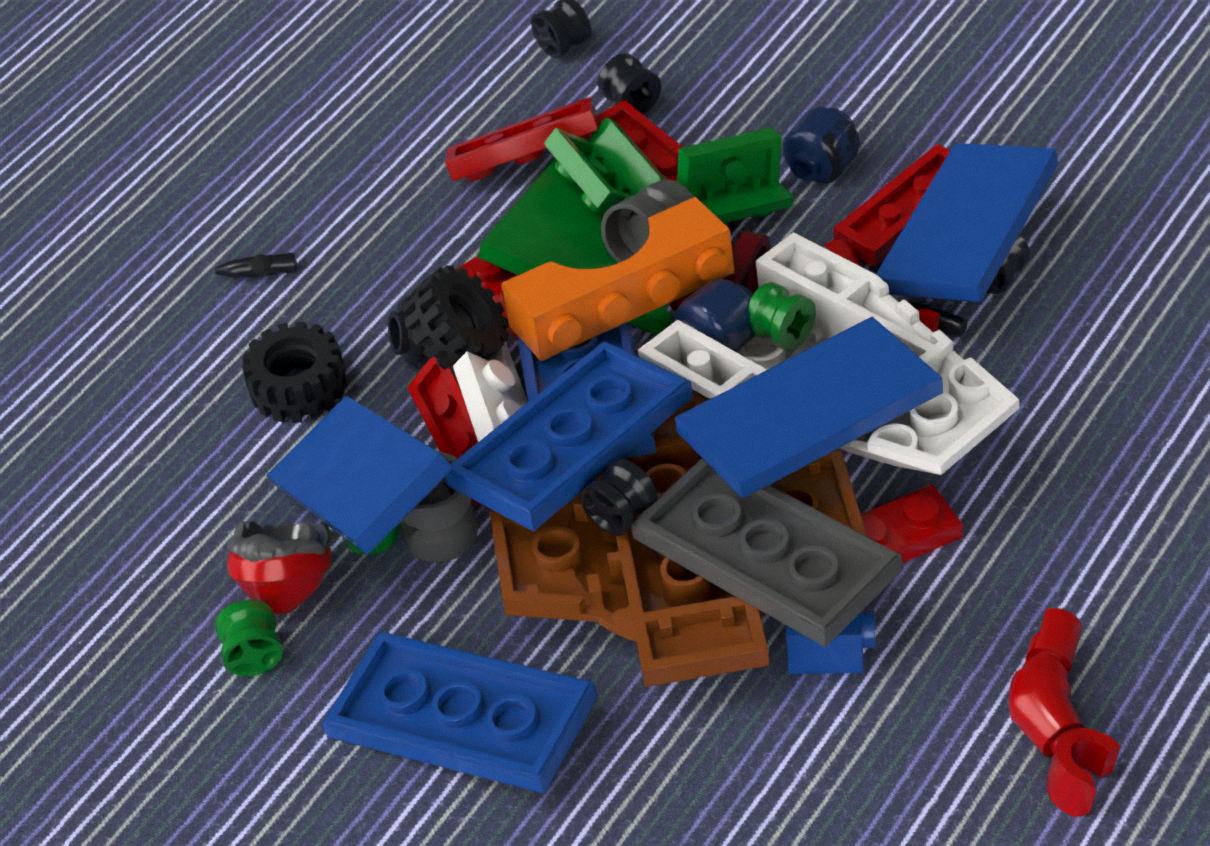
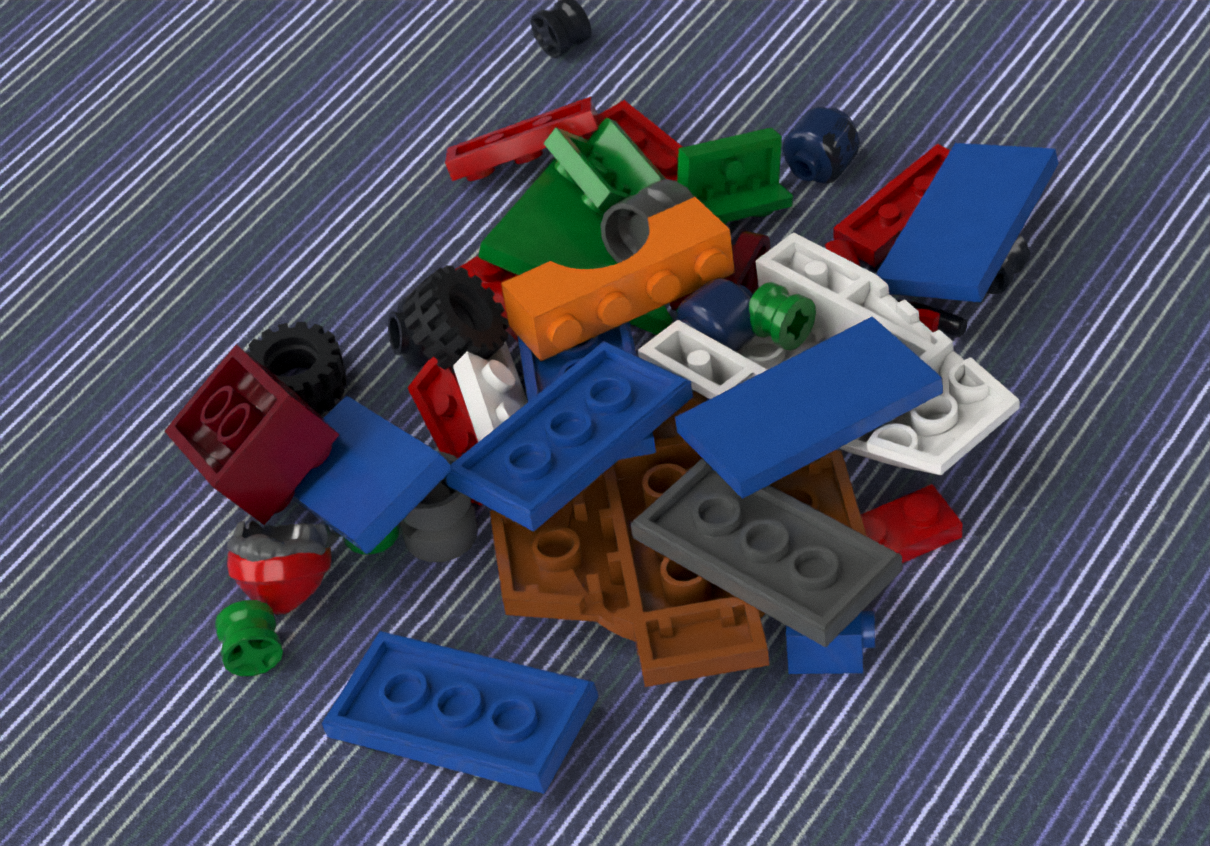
black helmet [215,253,298,278] -> none
black wheel [580,458,658,536] -> none
black wheel [597,53,661,114] -> none
red piece [1008,608,1121,817] -> none
none -> dark red brick [164,344,340,526]

